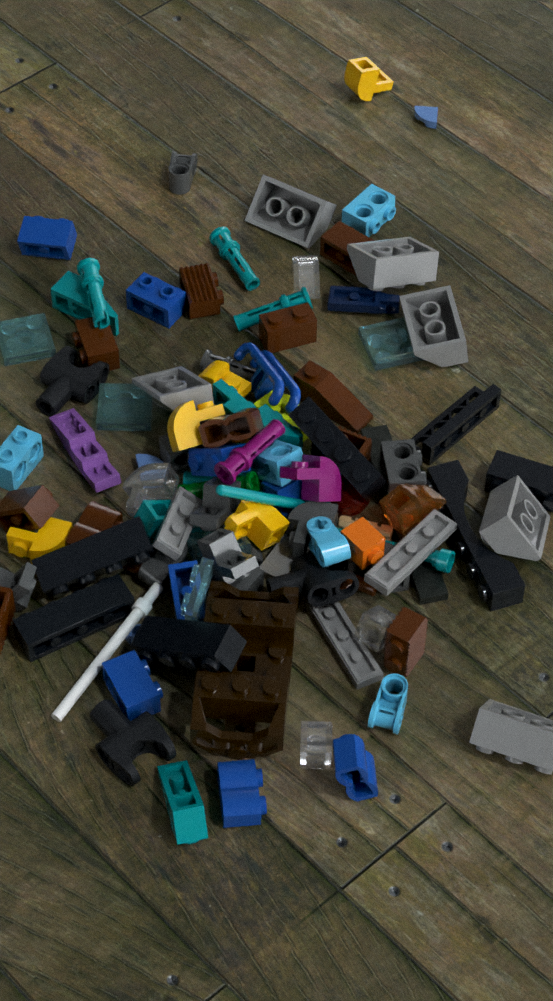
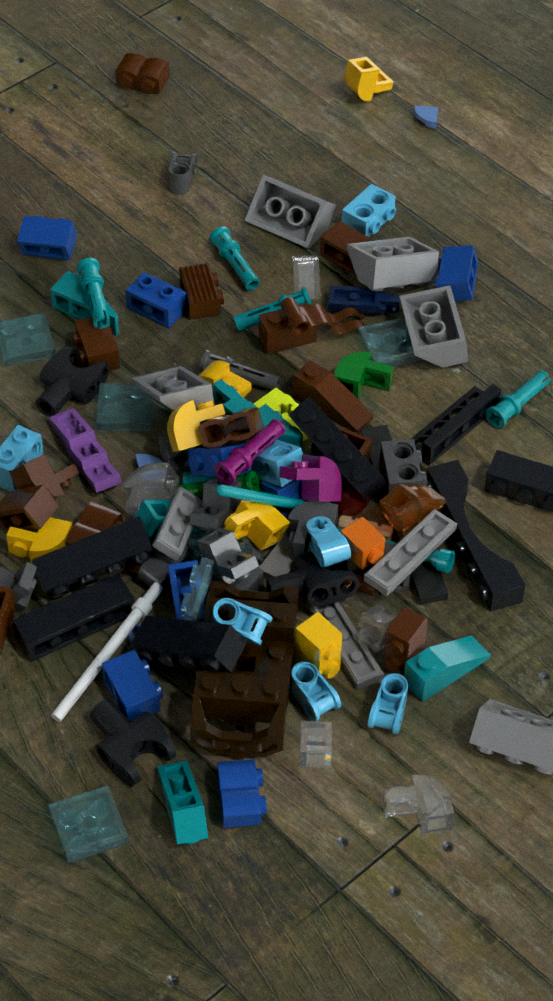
blue piece [234,342,301,414] -> none
blue brick [332,734,378,802] -> none
light grey slope [479,475,551,561] -> none
none -> reddish brown brick [9,454,79,499]
none -> clear light blue plate [48,786,129,863]
none -> reddish brown brick [115,53,170,94]
none -> medium azure piece [212,598,273,646]
none -> reddish brown flag [280,297,373,336]
none -> medium azure piece [290,662,341,722]
none -> yellow brick [295,612,342,680]
none -> green brick [334,352,394,399]
none -> clear brick [382,775,454,834]
none -> teal slope [404,635,491,702]
none -> blue brick [435,245,478,301]
none -> teal pin [485,370,551,429]

